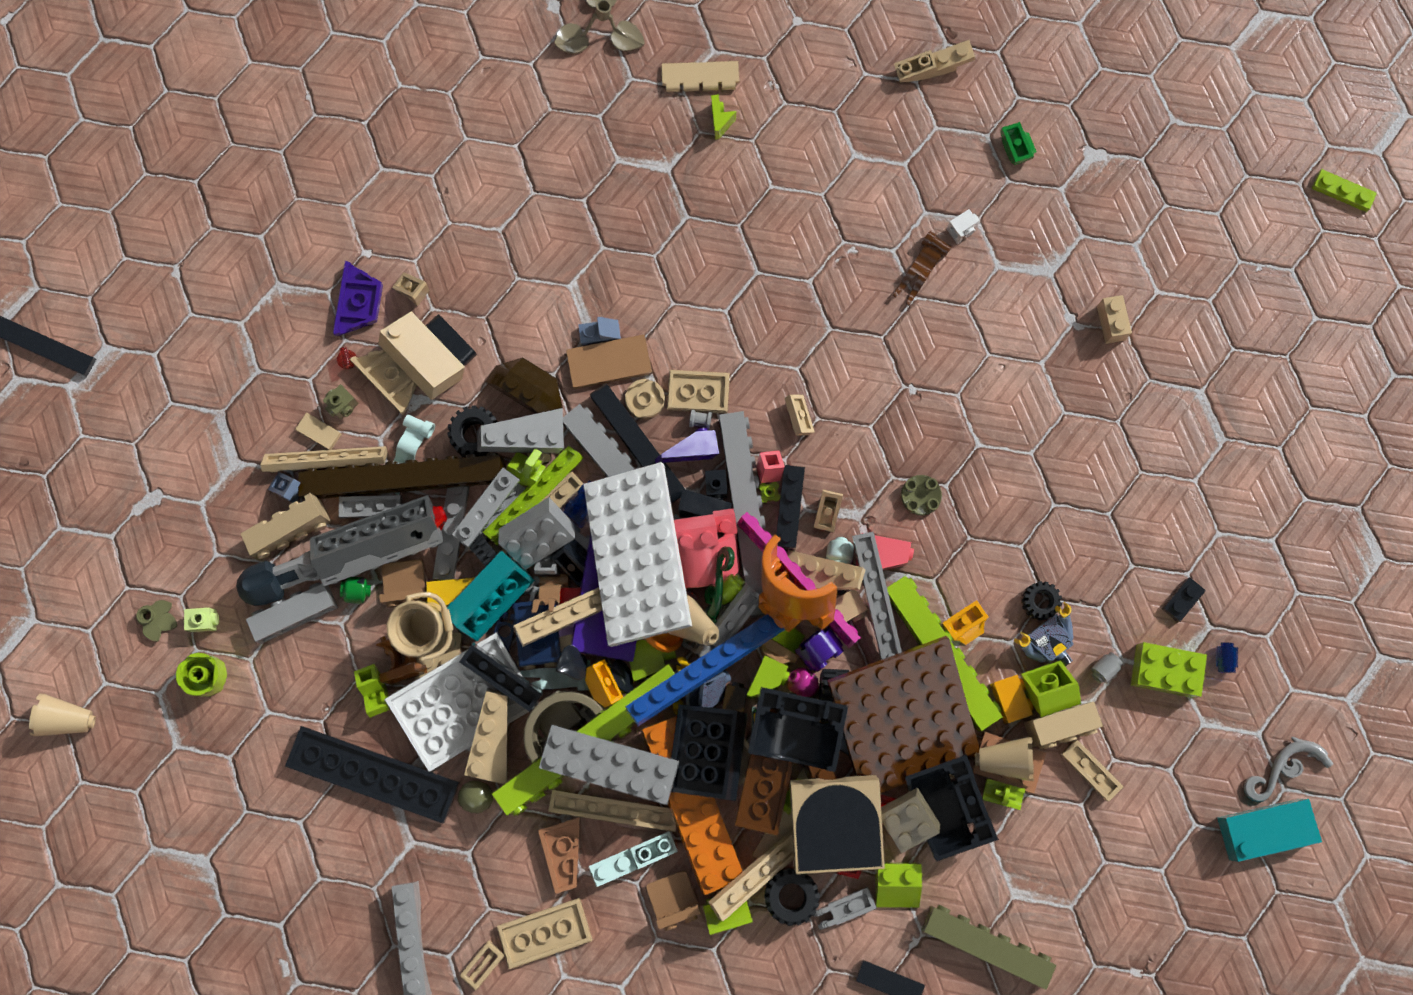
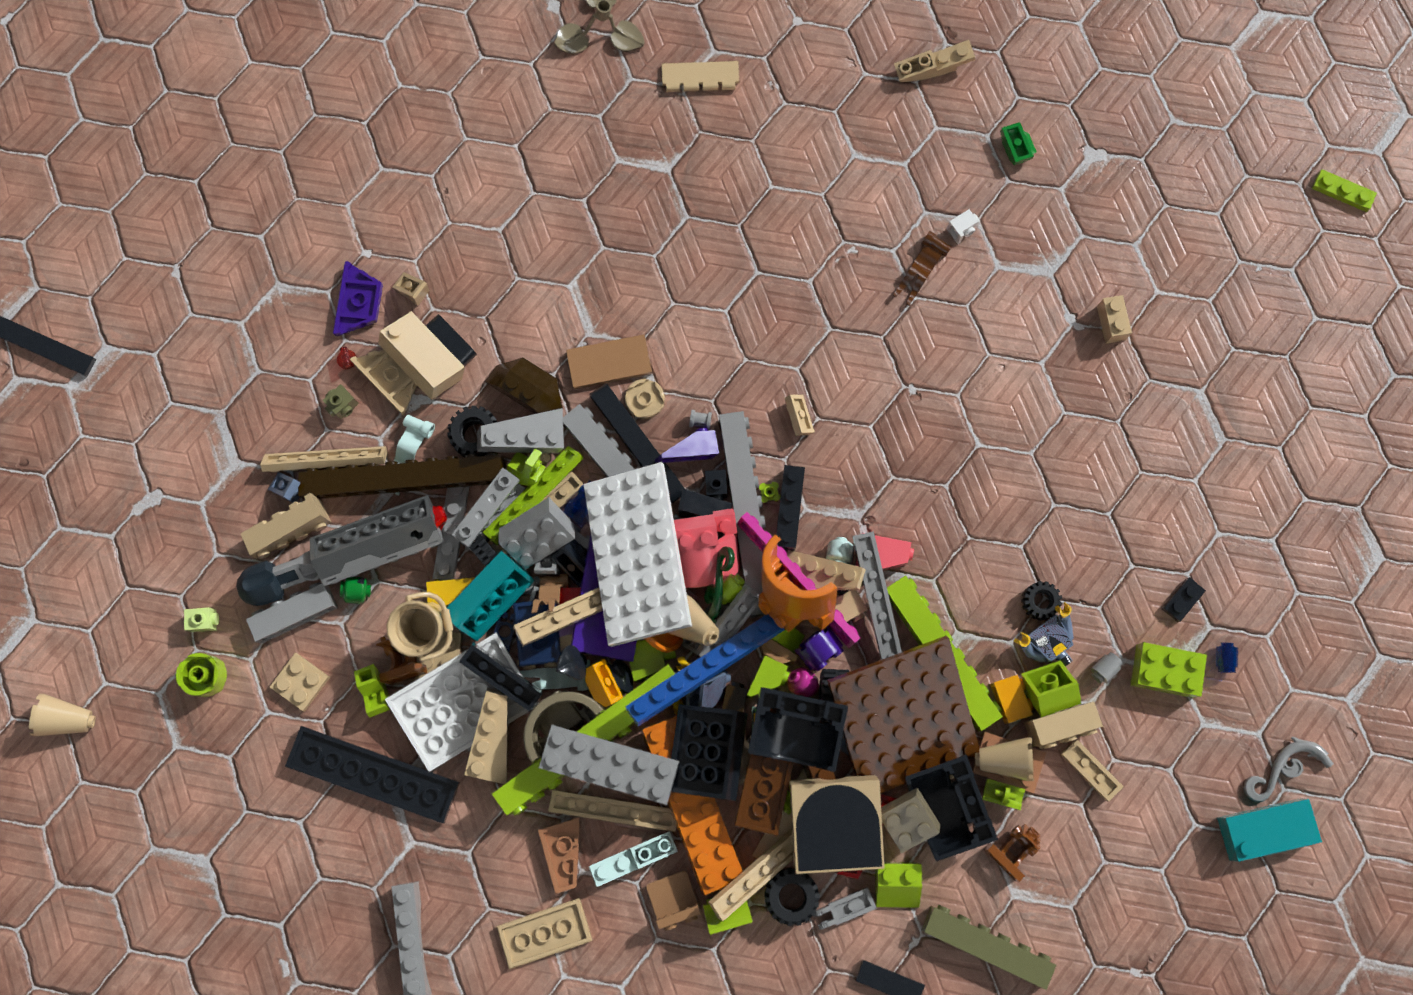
olive plate [136,600,177,642] -> none
tan tile [296,413,342,450] -> none
light grey plate [339,495,402,519] -> none
medium nougat bracket [379,560,427,608] -> none
olive hair [458,780,493,814] -> none
tan tile [460,940,505,990] -> none
sand blue slope [578,317,621,346] -> none
tan tile [667,370,730,414] -> none
lime slope [711,94,736,140] -> none
coral brick [756,451,785,483] -> none
tan slope [814,490,843,532] -> none
olive dish [901,475,942,516] -> none
light orange slope [941,600,989,645] -> none
none -> tan plate [270,653,330,712]
none -> dark orange tile [984,824,1041,882]

